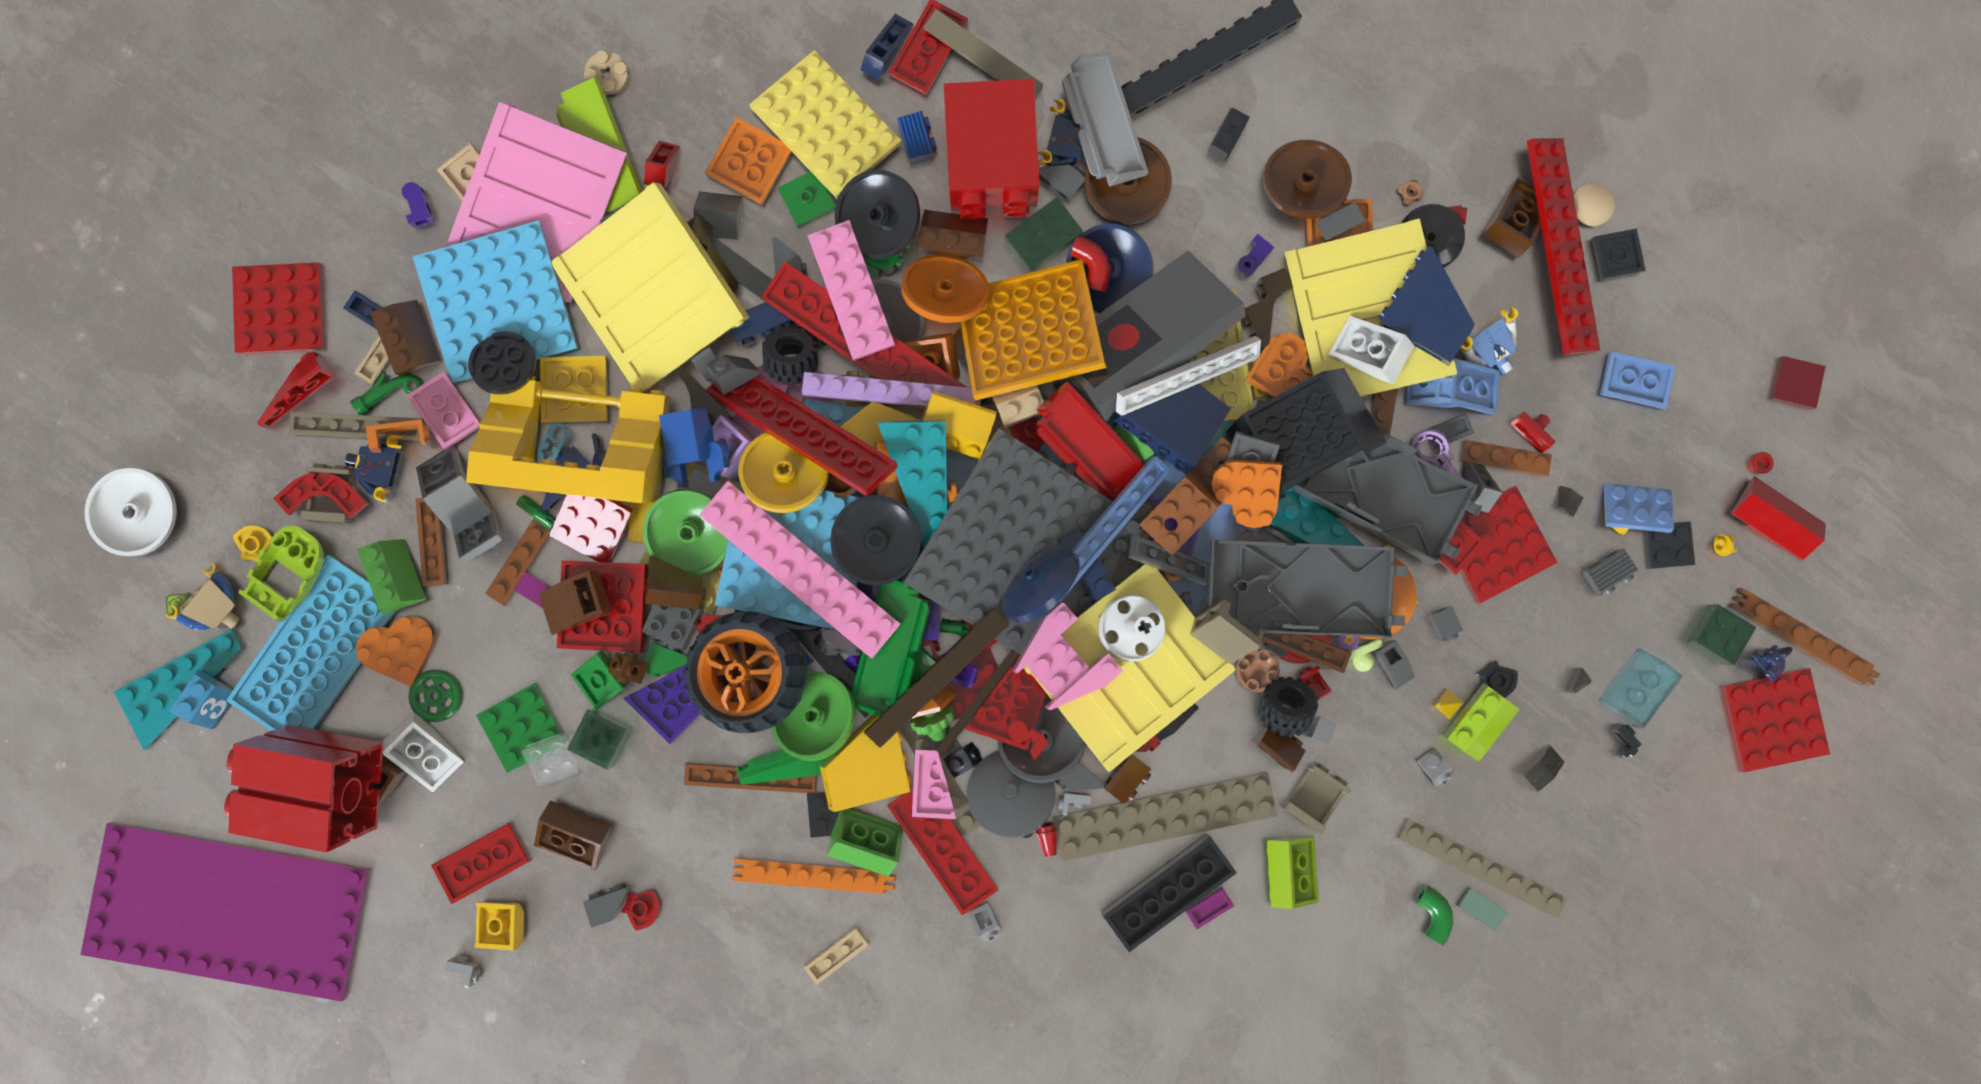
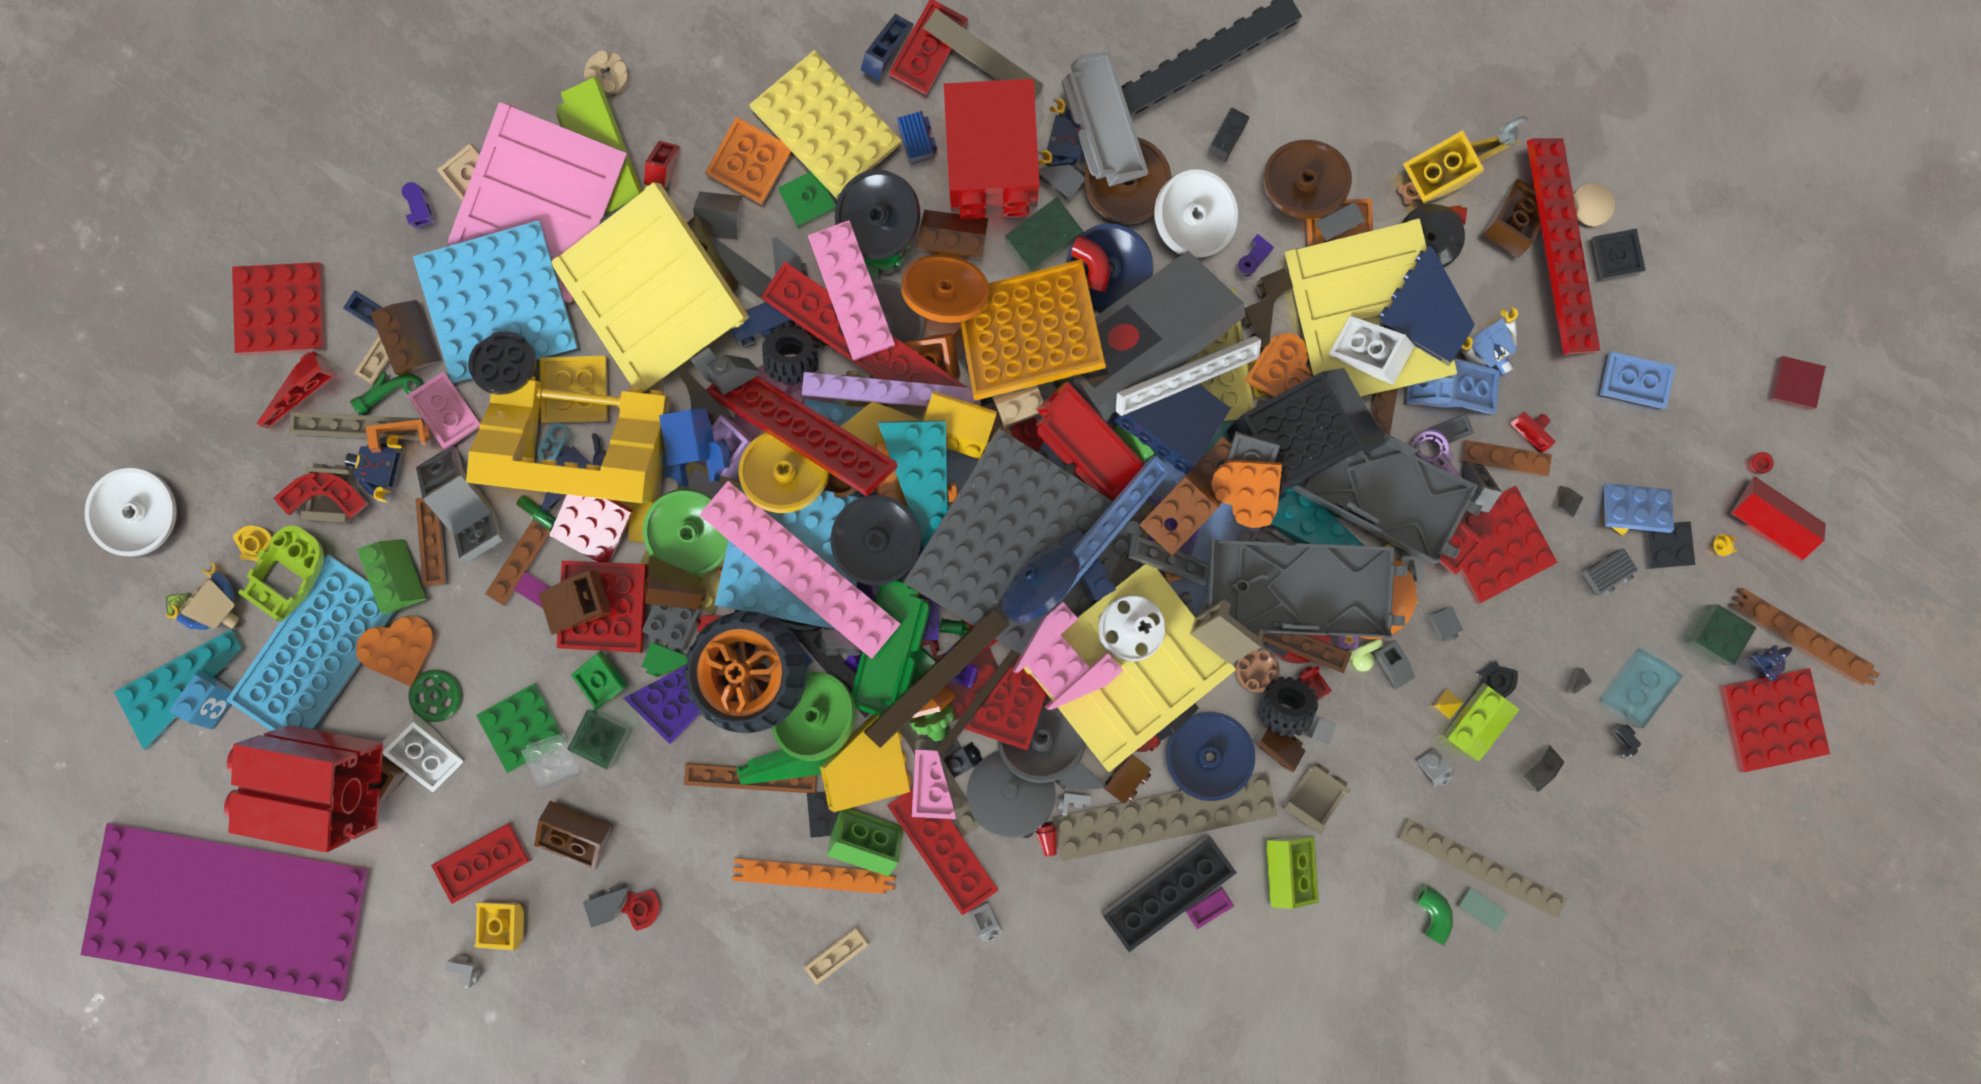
reddish brown brick [608,651,649,684] -> none
red leg [1008,720,1049,760] -> none
none -> white dish [1155,169,1238,258]
none -> dark blue dish [1166,712,1255,801]
none -> light grey bracket [1397,552,1426,582]
none -> yellow slope [1403,116,1528,204]

